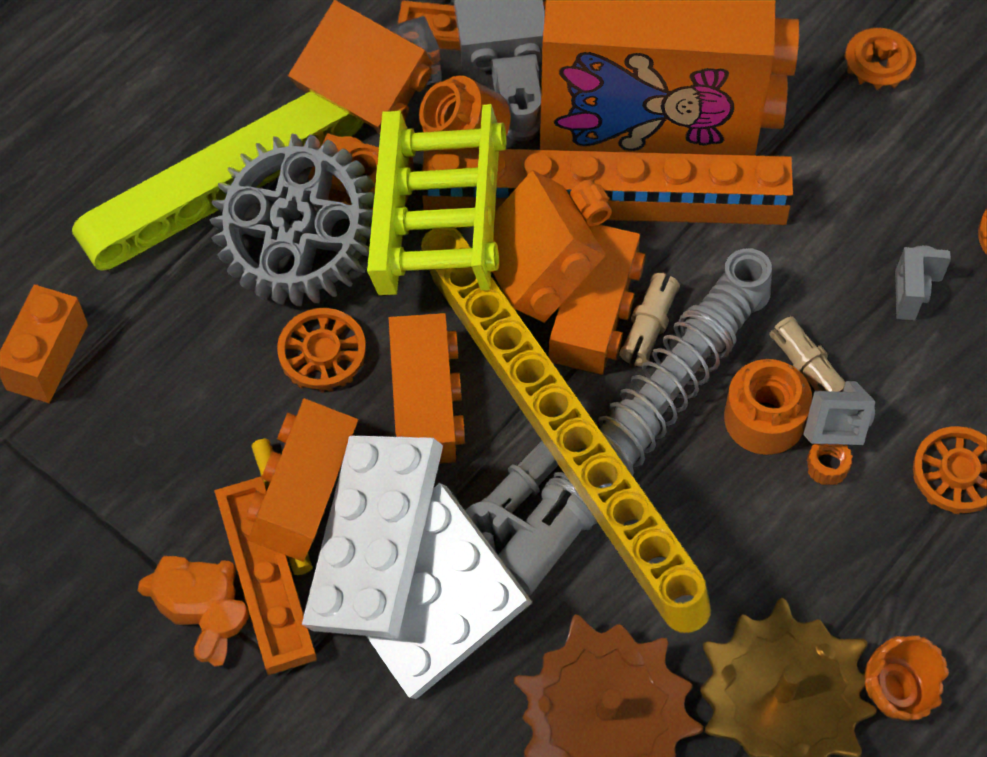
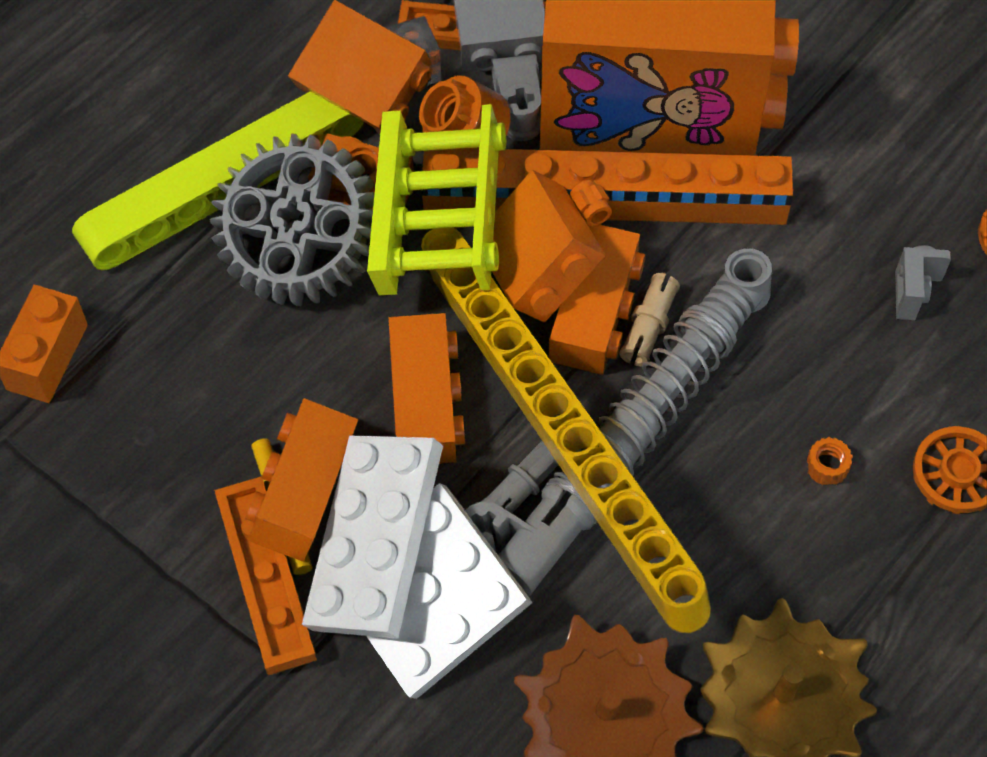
orange animal [138,556,250,667] -> none
orange wheel [277,308,366,392] -> none
orange piece [724,359,812,455] -> none
tan pin [769,316,846,392] -> none
light grey bracket [803,381,876,445] -> none
orange gear [844,28,916,90] -> none
orange hair [864,636,949,721] -> none

